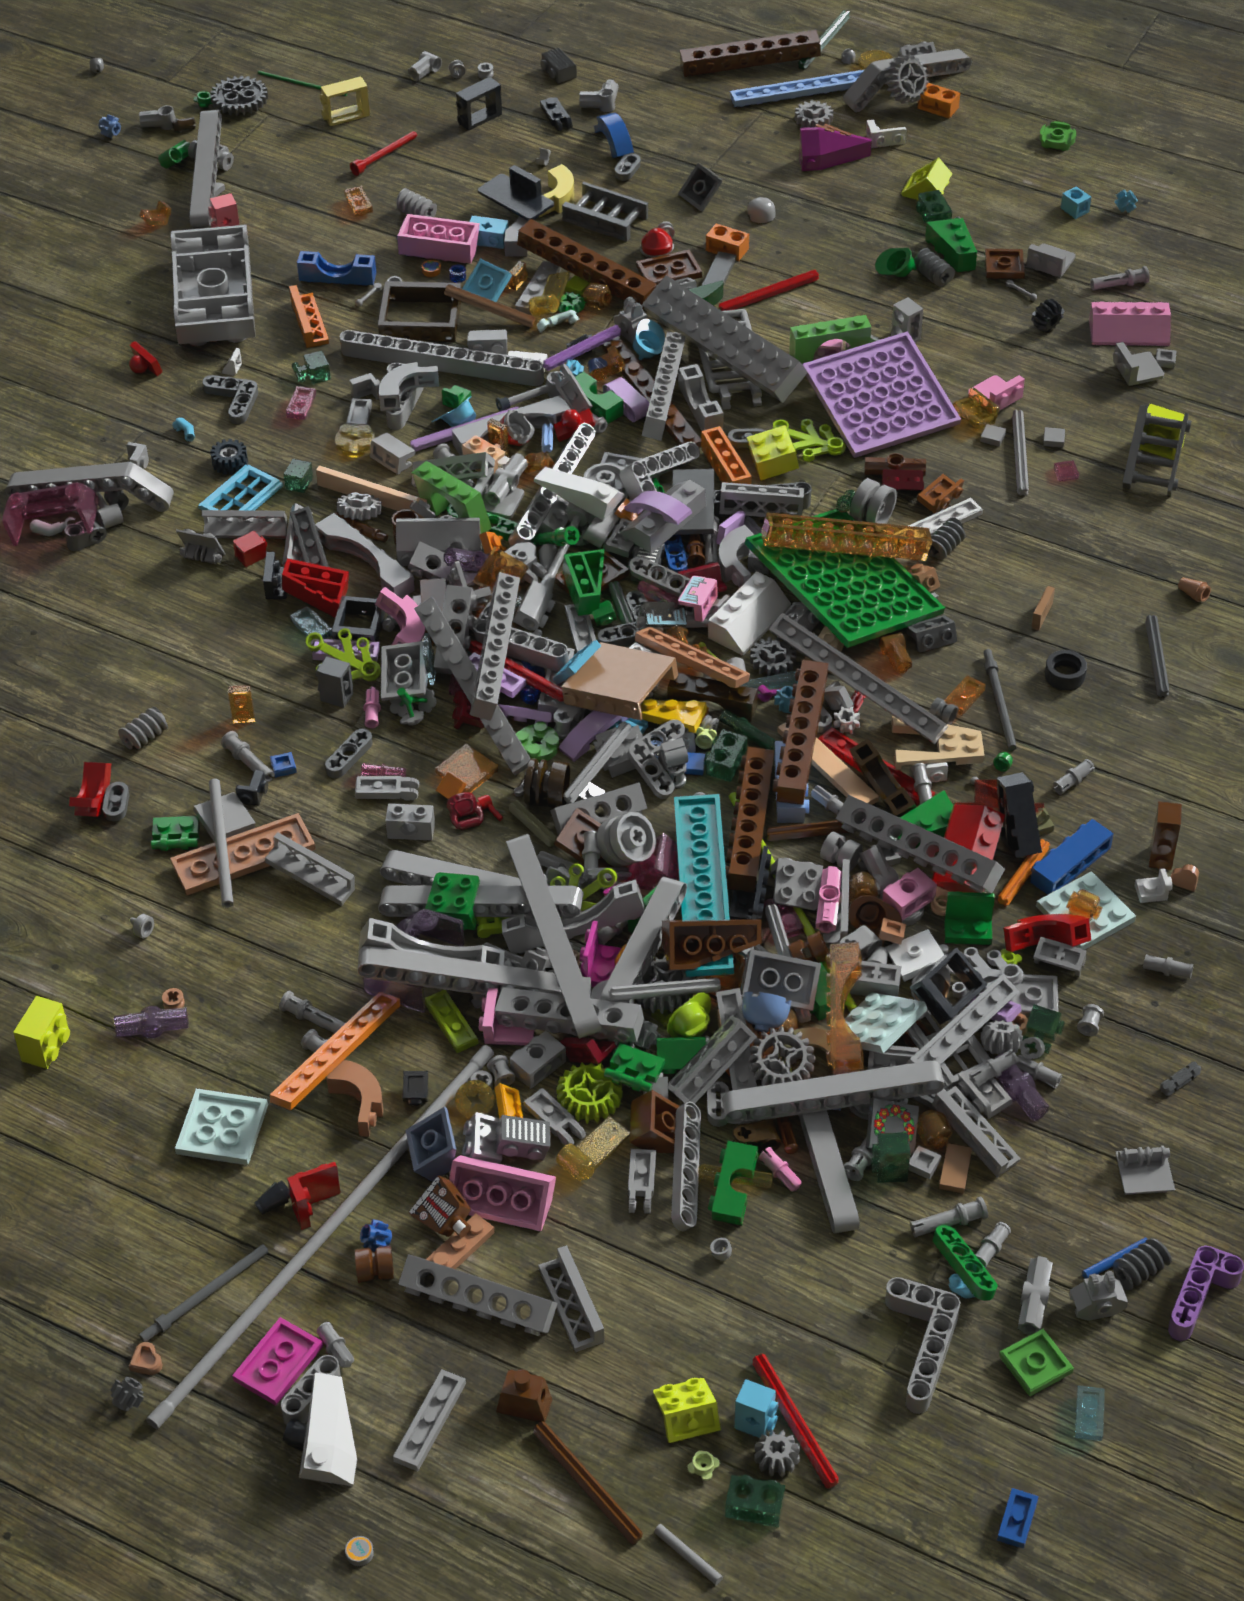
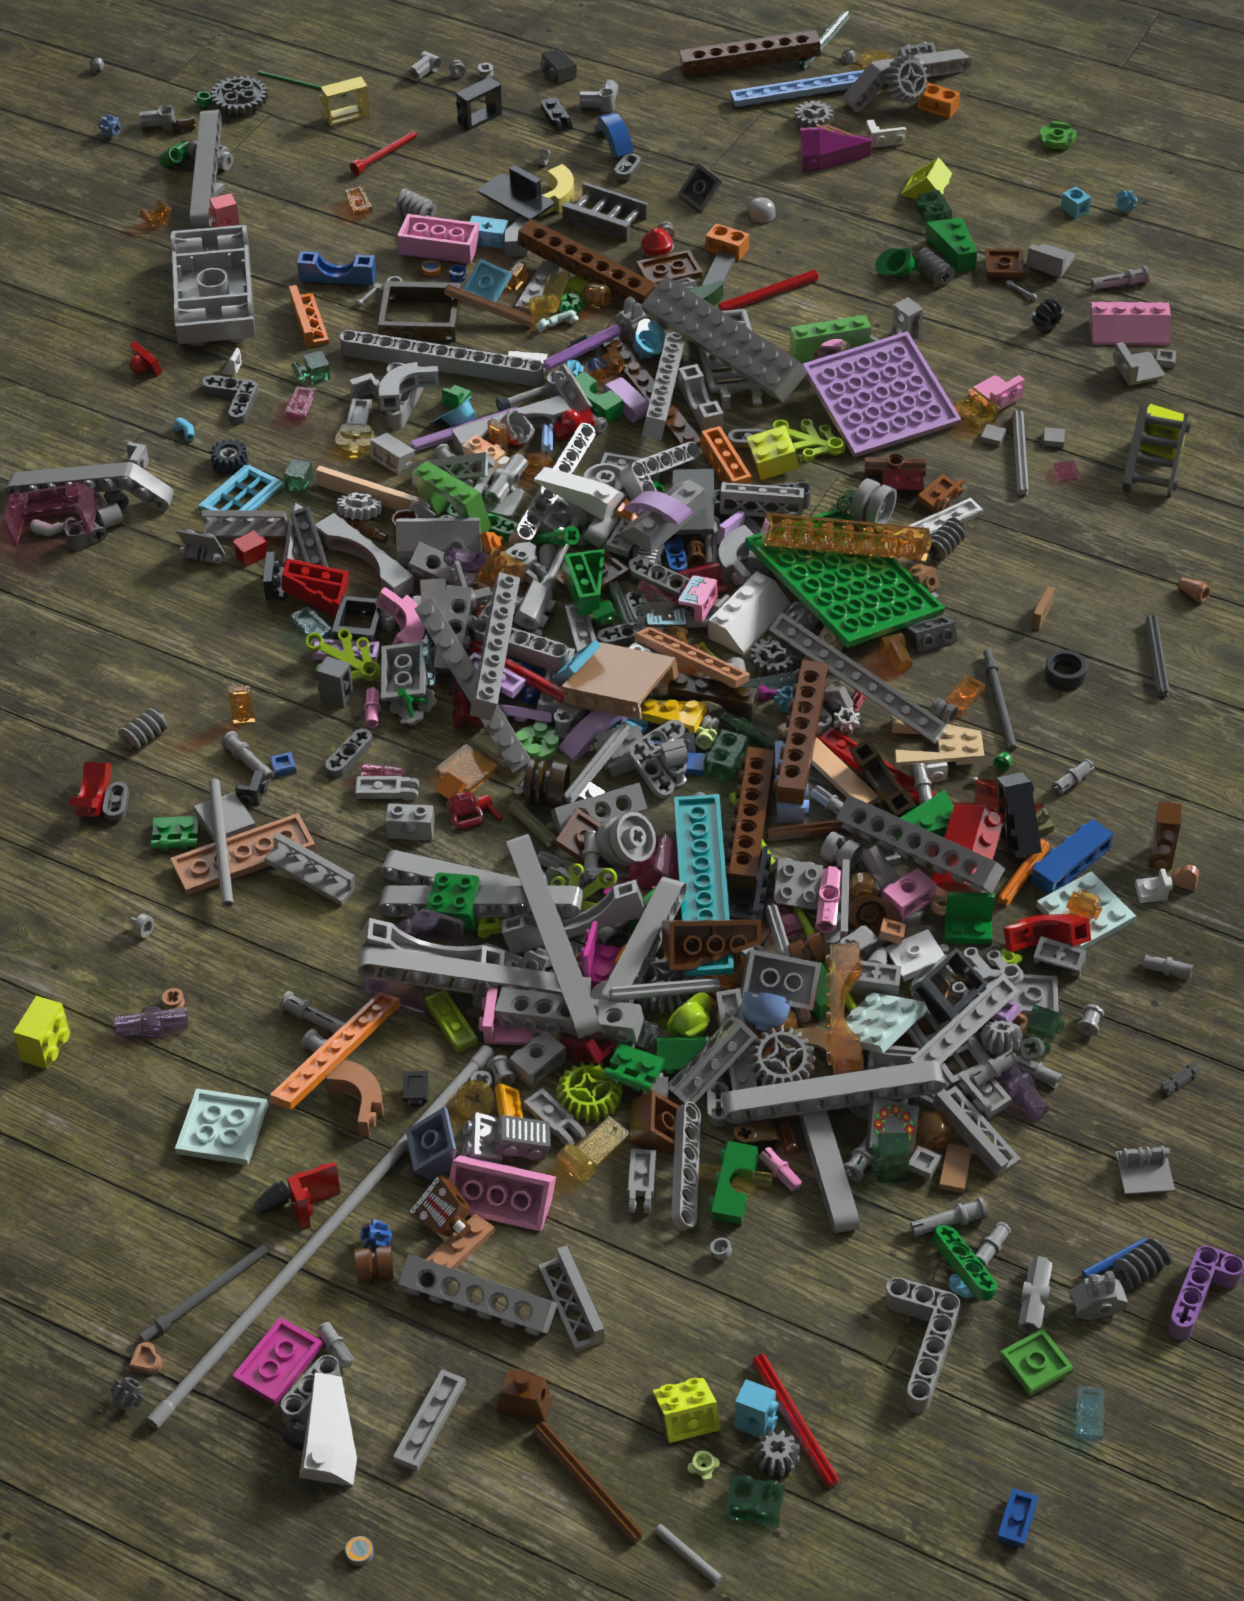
light grey bracket [468,330,507,355] -> none

